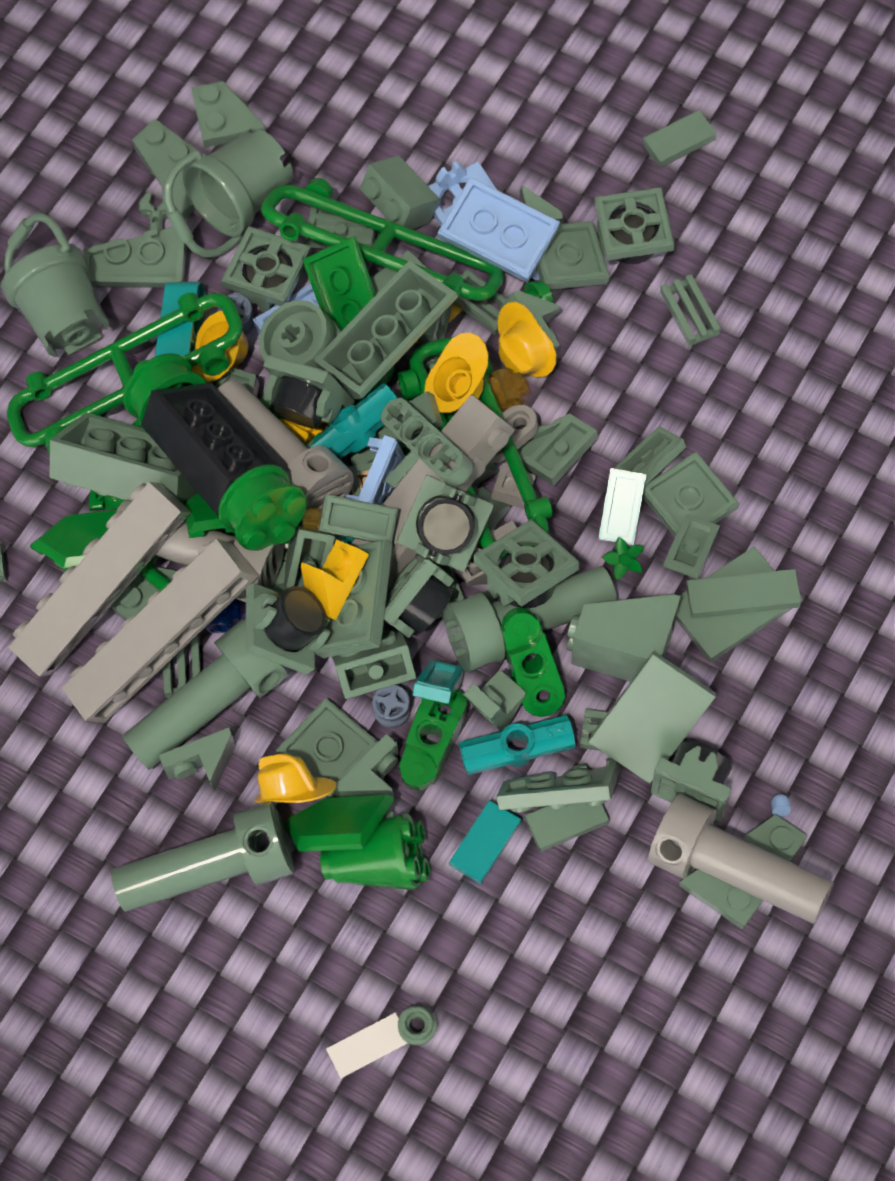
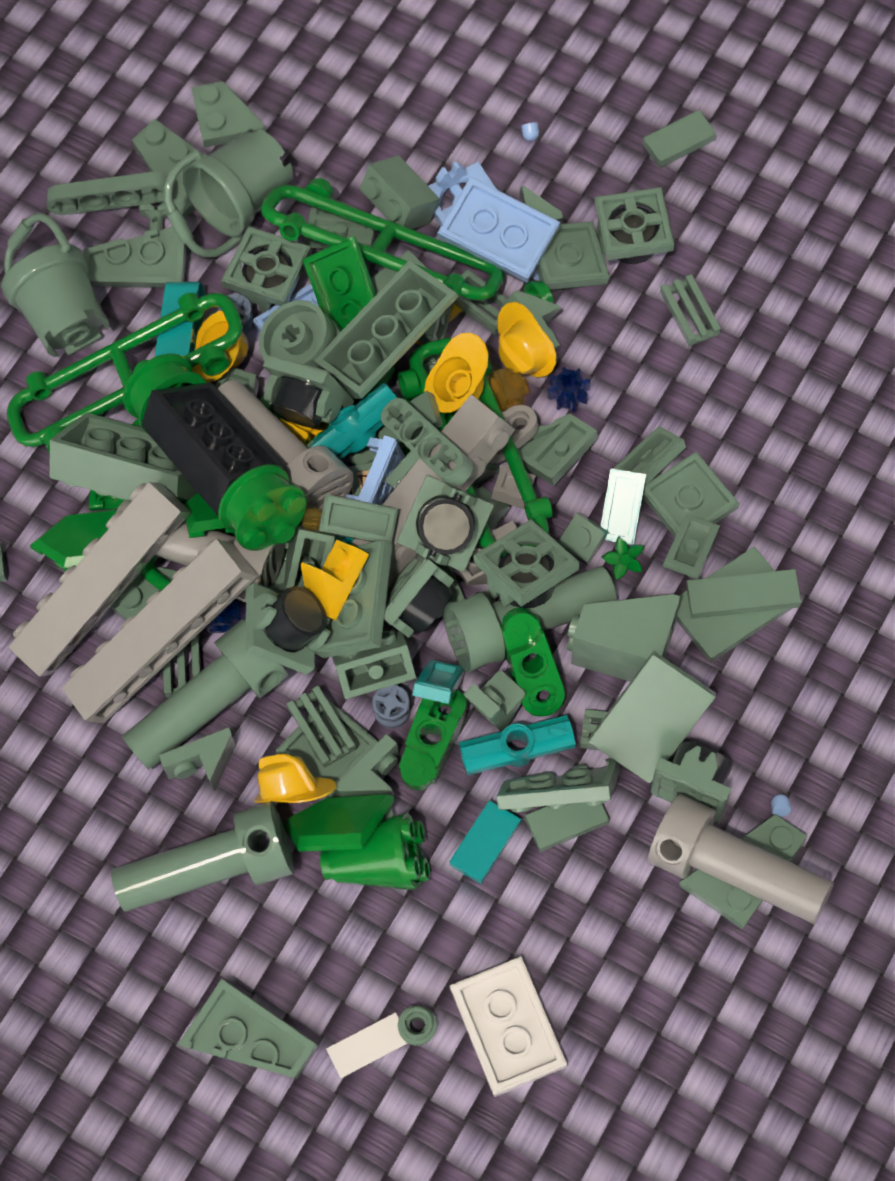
none -> sand green beam [46,171,168,215]
none -> sand green wing [178,979,319,1079]
none -> sand green tile [286,686,356,768]
none -> white tile [449,957,567,1097]
none -> light blue piece [521,123,539,141]
none -> clear blue gear [547,367,590,412]
none -> sand green plate [558,513,609,563]

